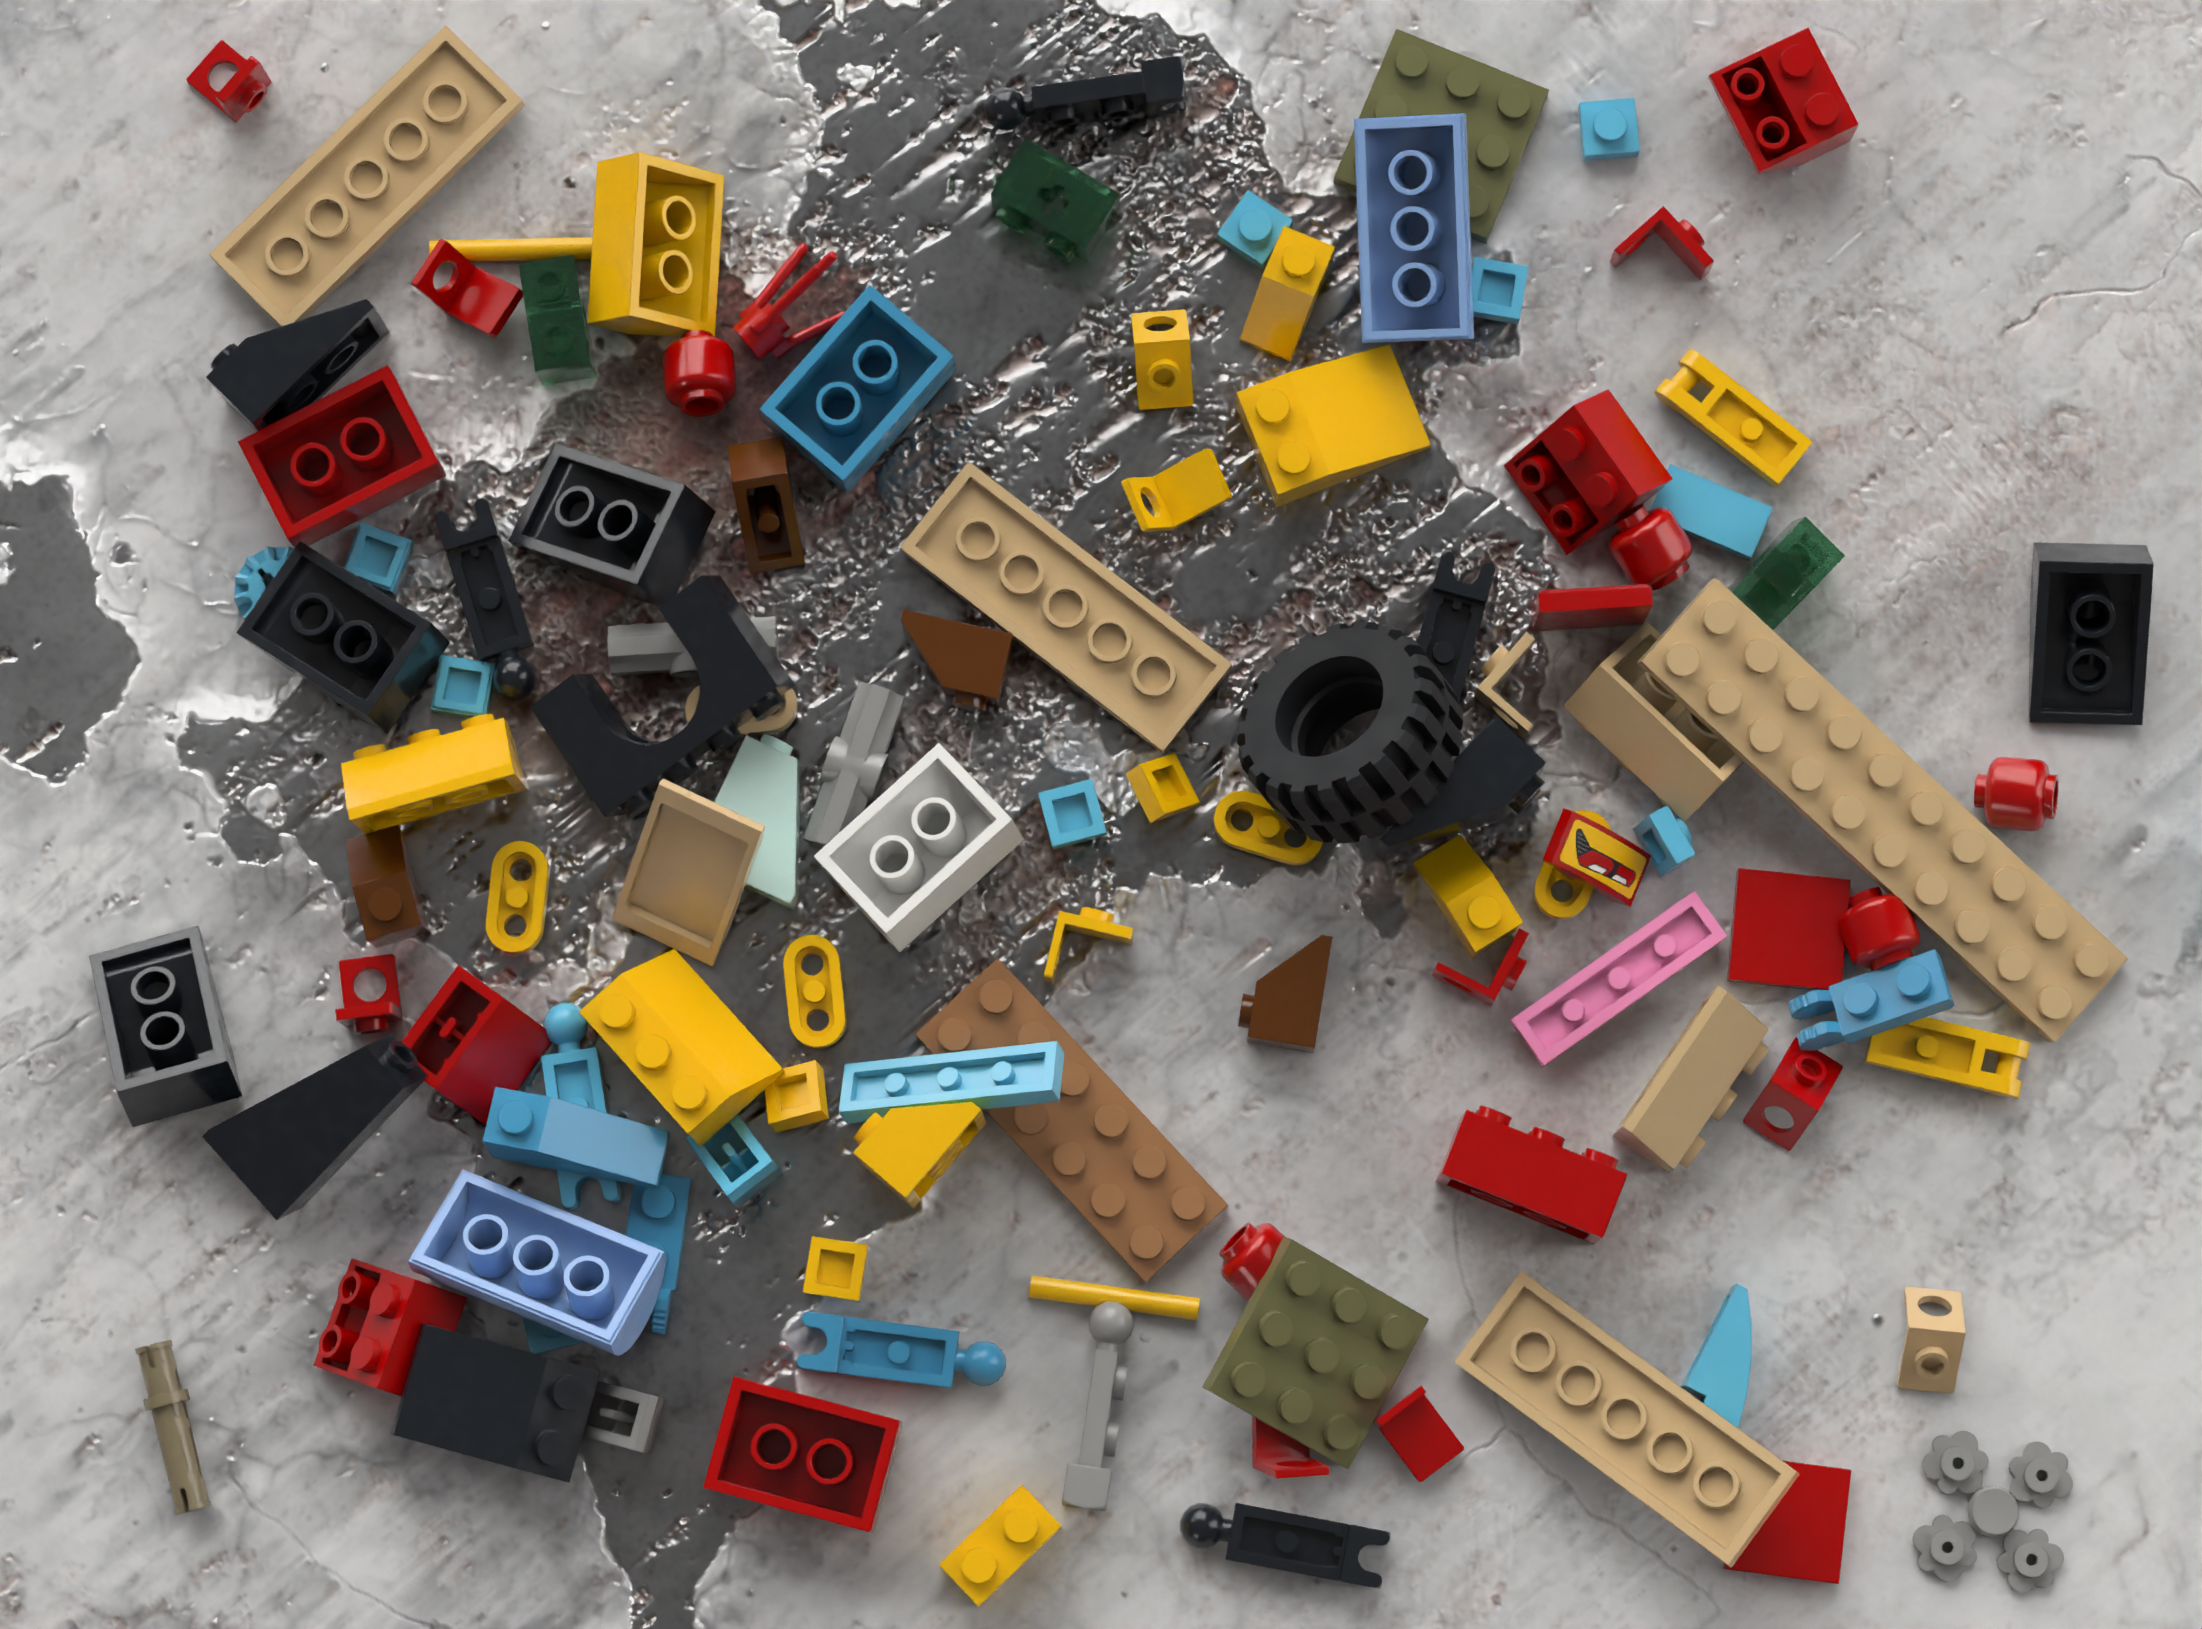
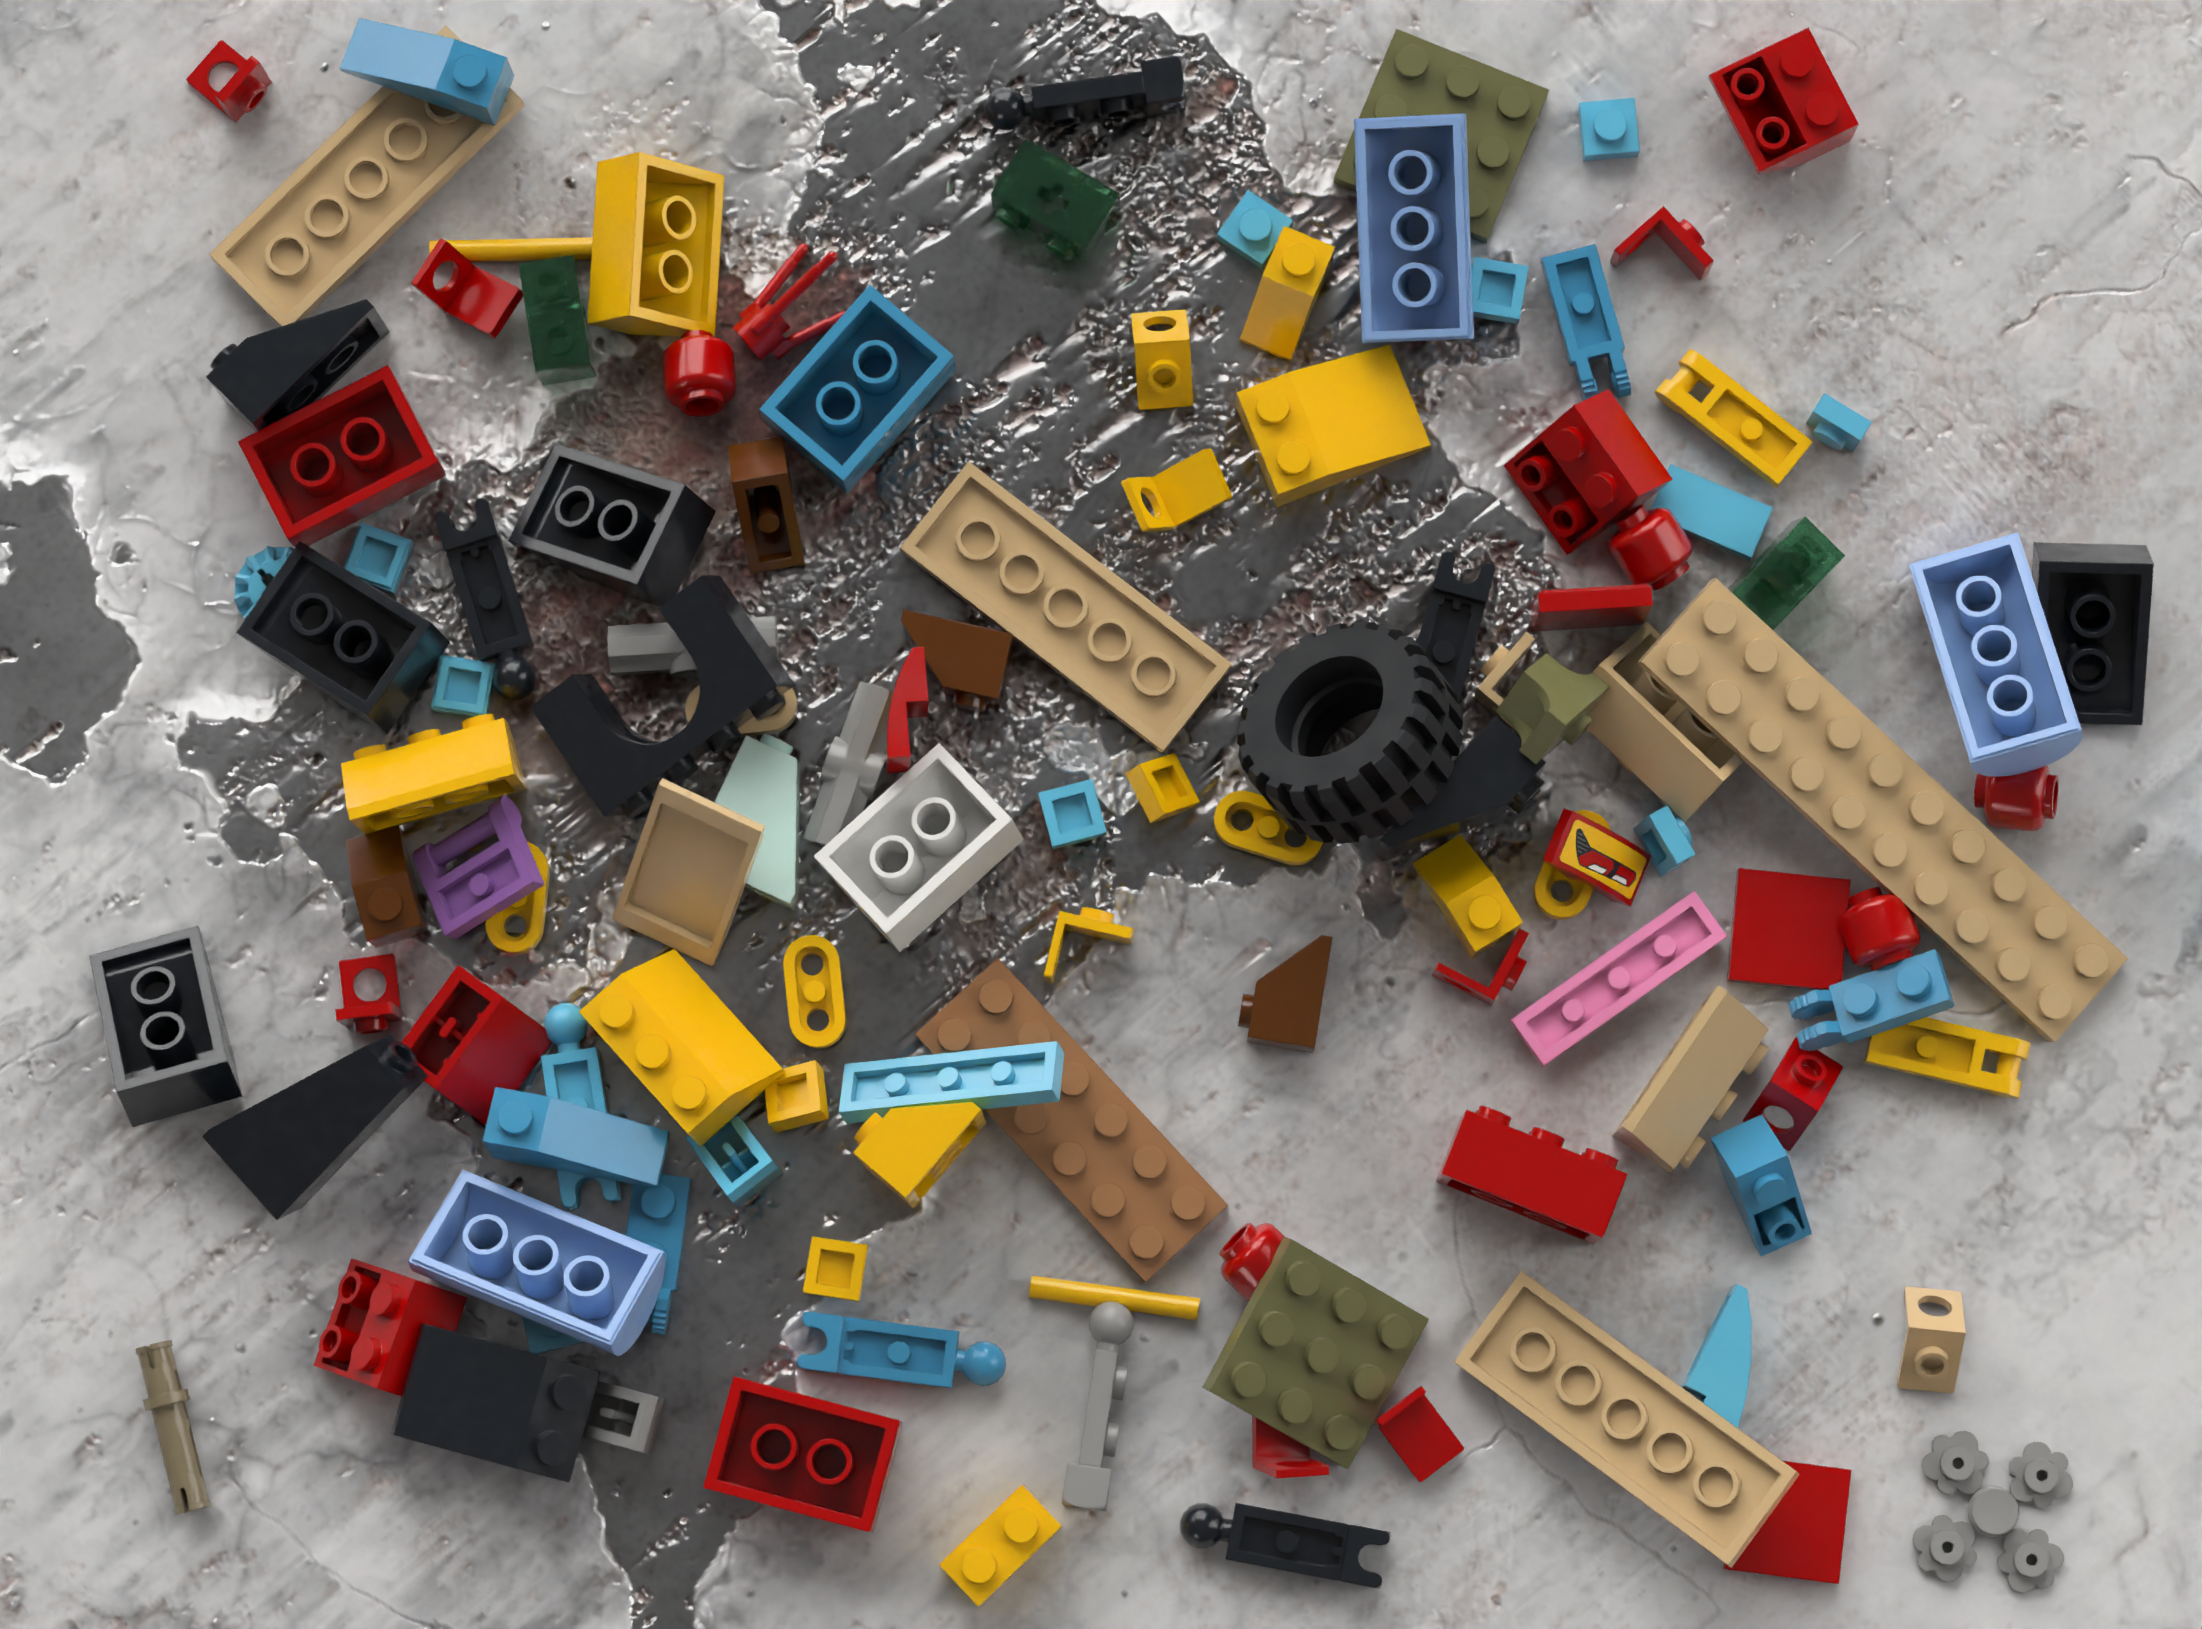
none -> dark azure slope [340,18,515,126]
none -> medium lavender plate [413,796,545,939]
none -> red slope [886,647,929,774]
none -> olive brick [1495,653,1610,764]
none -> dark azure hinge [1540,244,1631,401]
none -> dark azure slope [1710,1115,1812,1257]
none -> medium azure plate [1806,393,1872,452]
none -> light blue brick [1909,532,2082,777]

